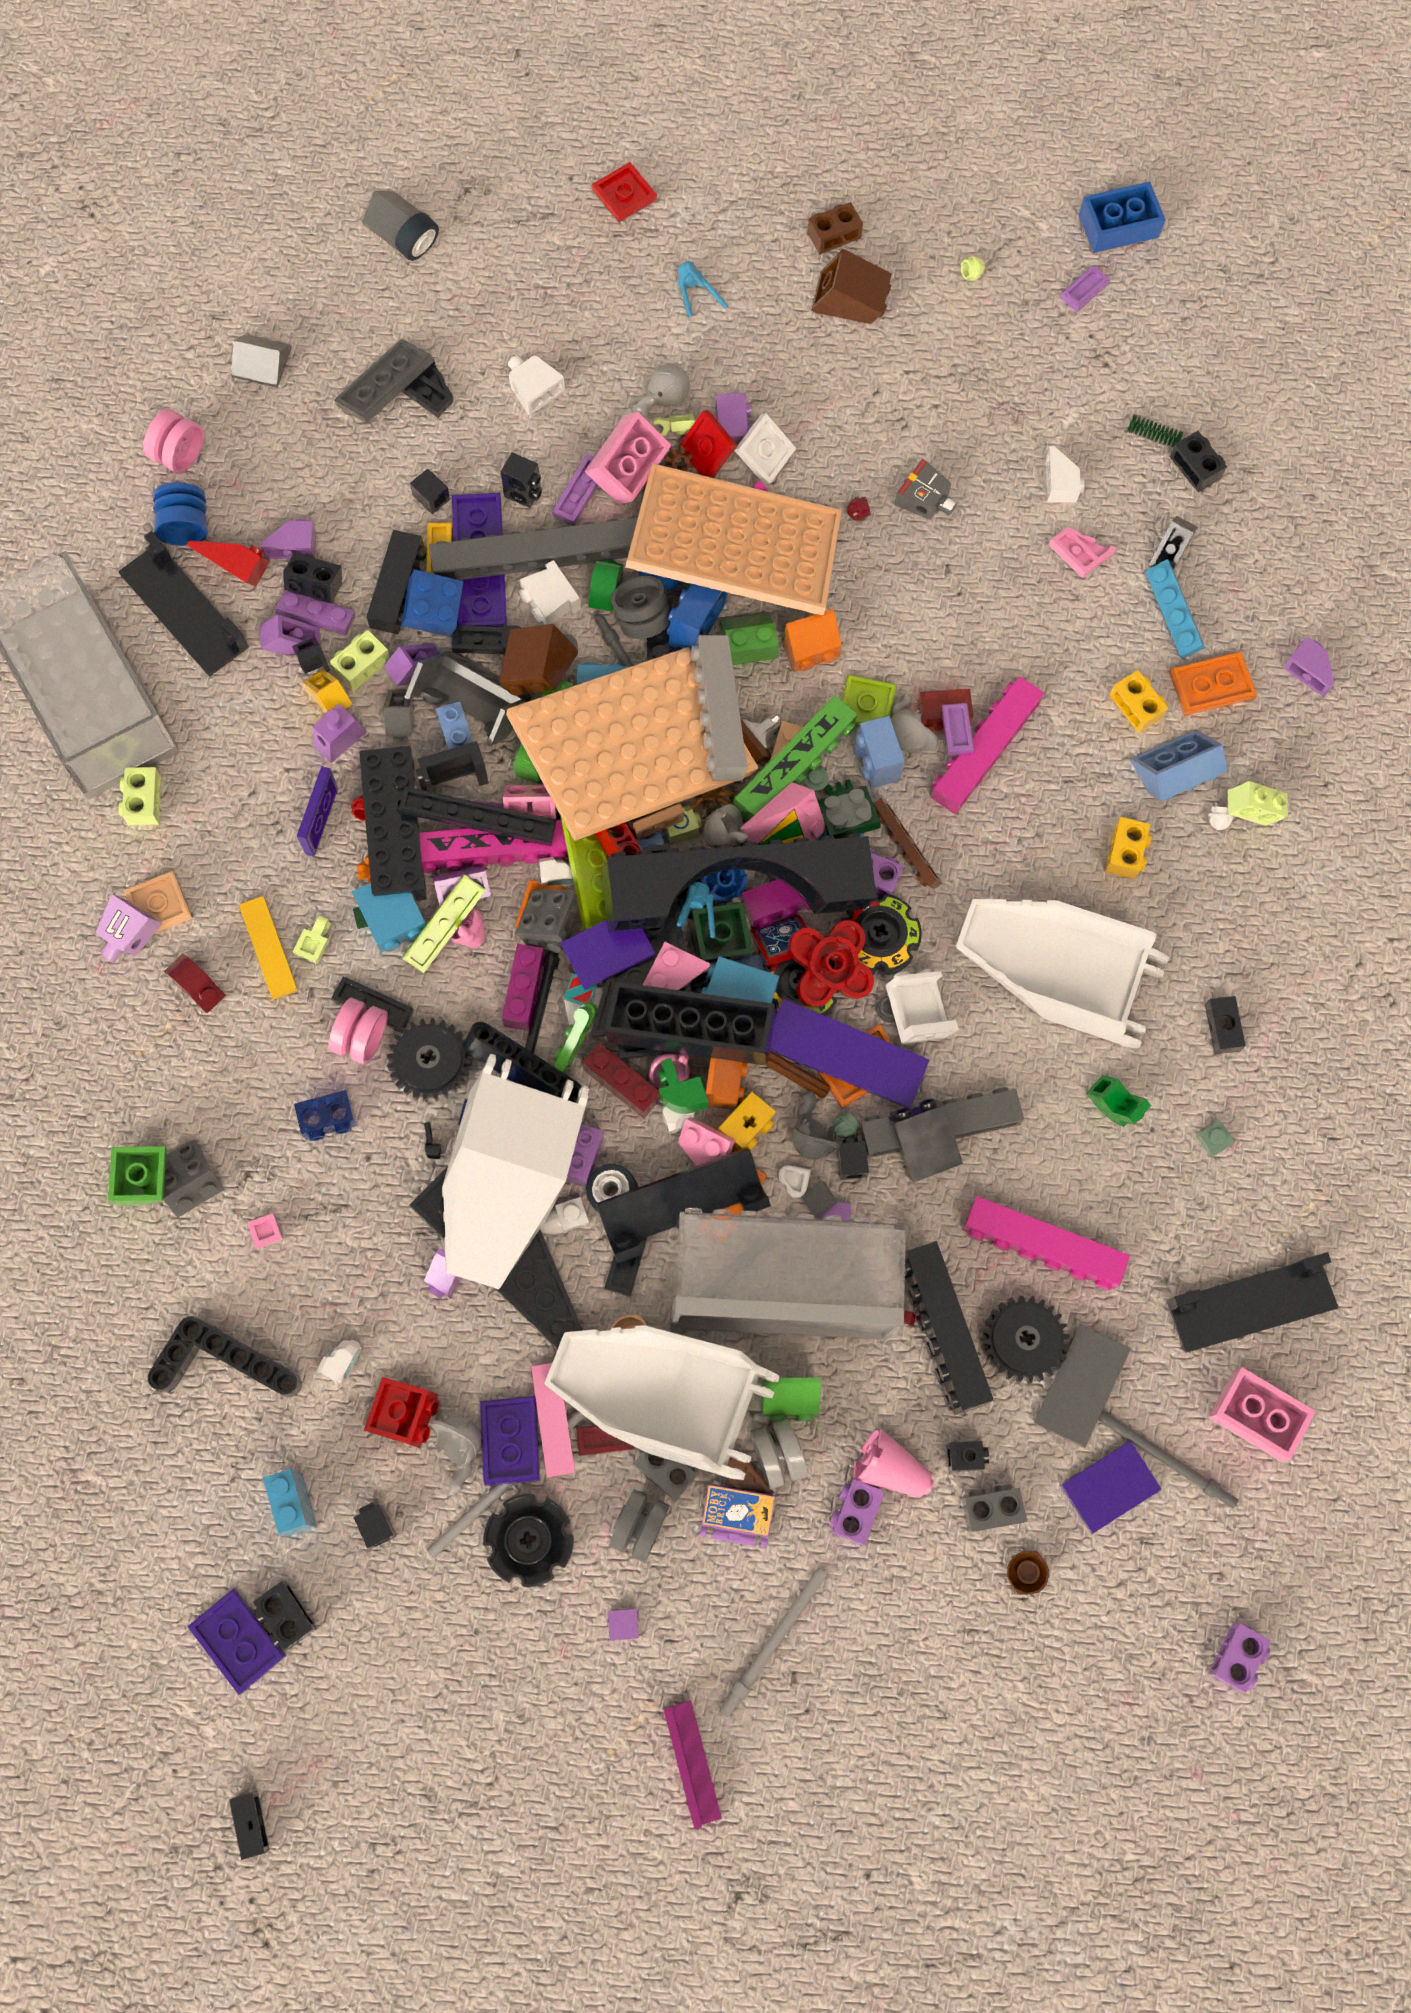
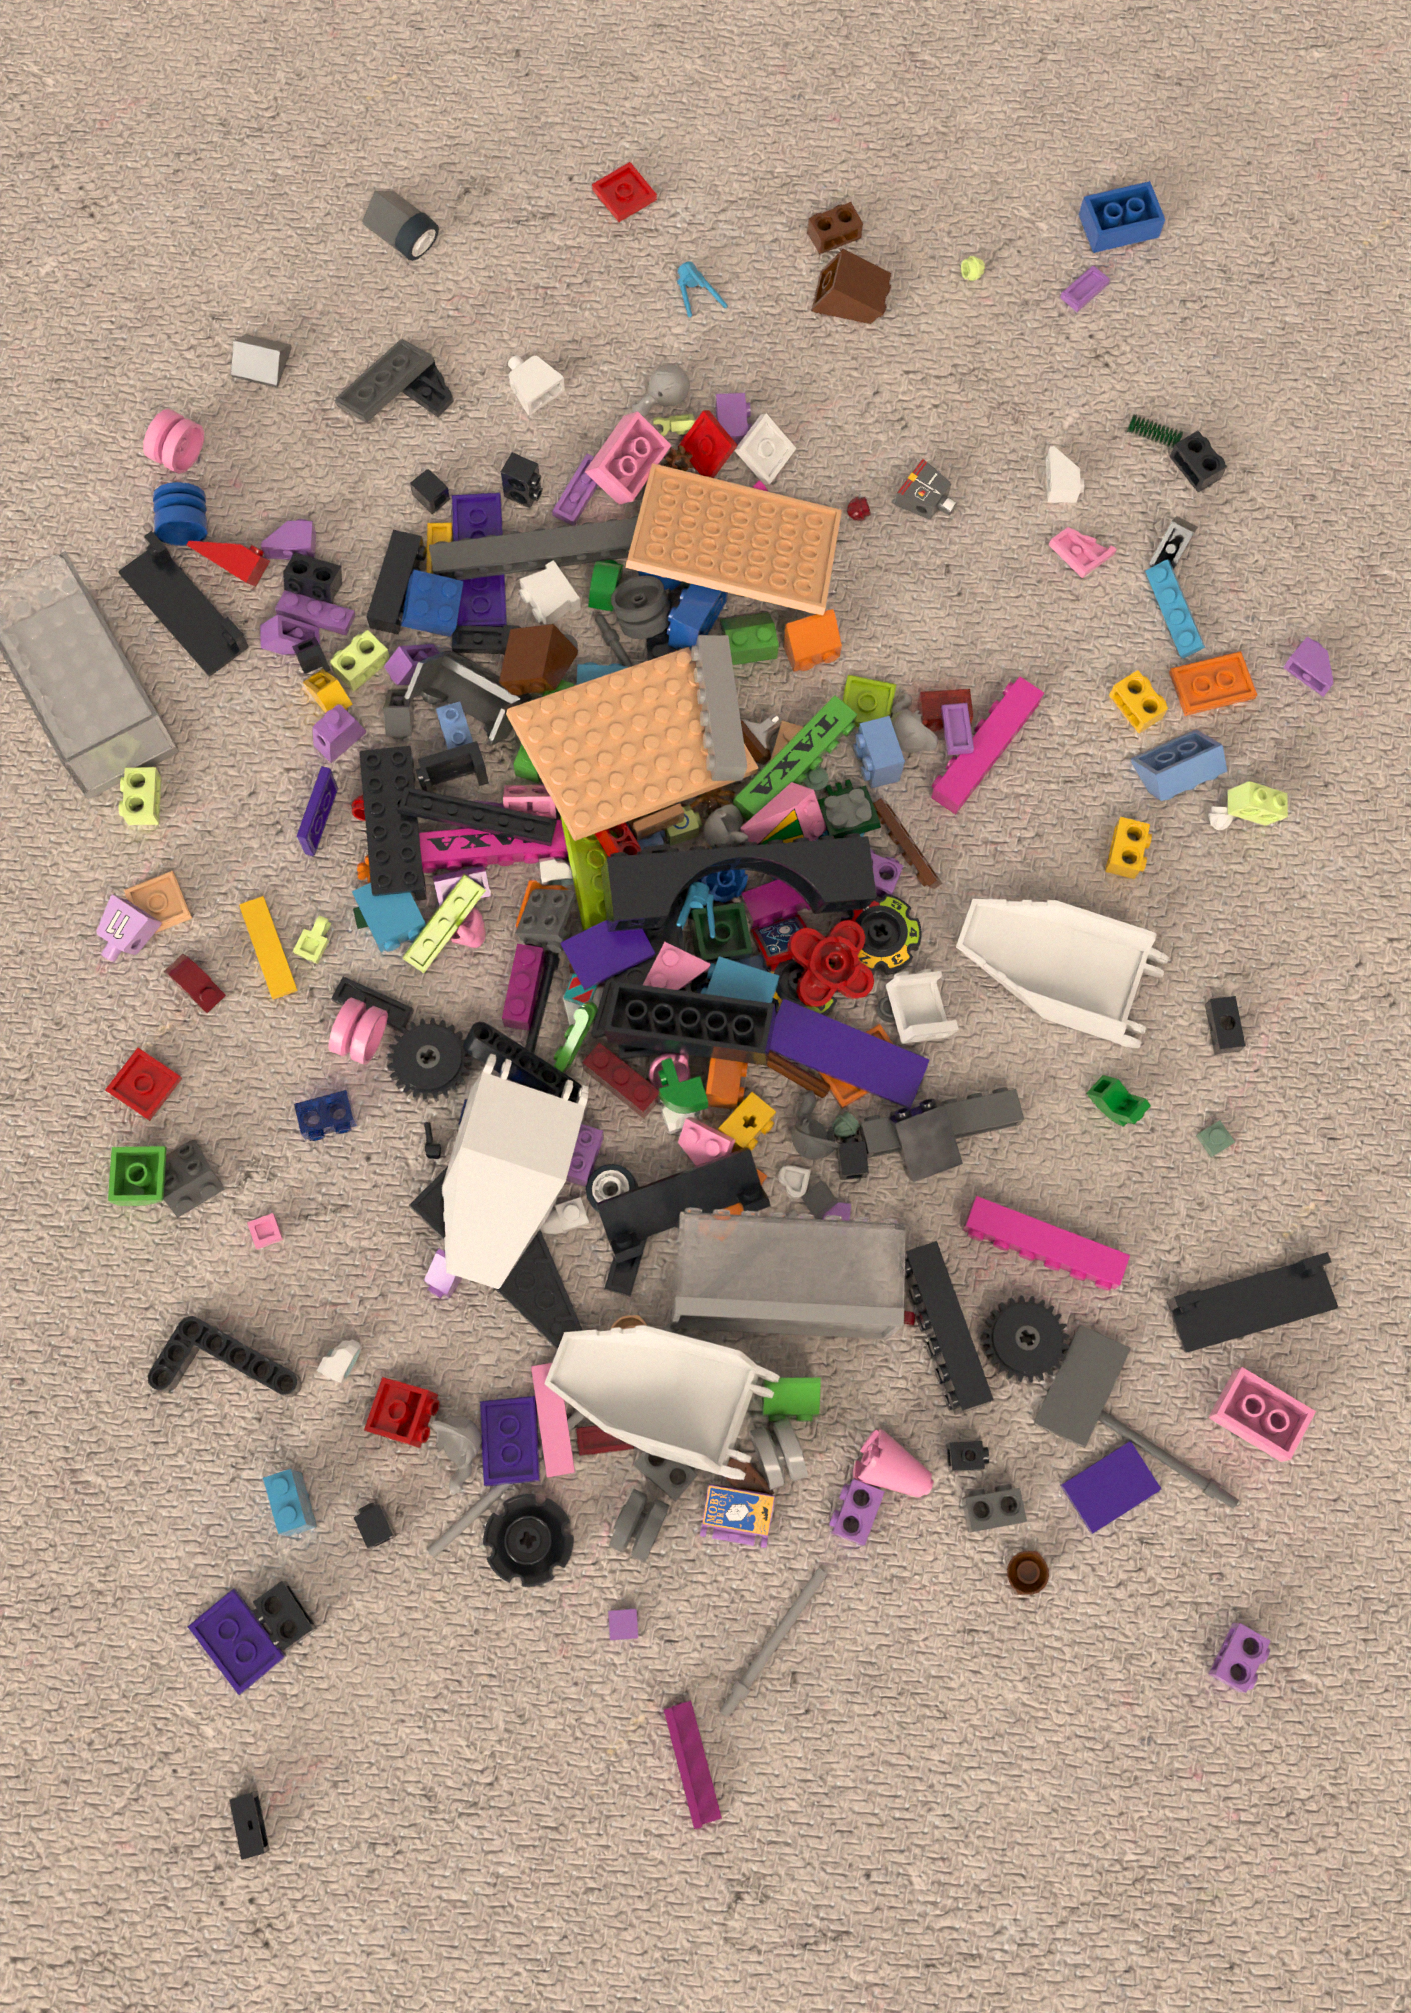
none -> red plate [105,1048,183,1121]

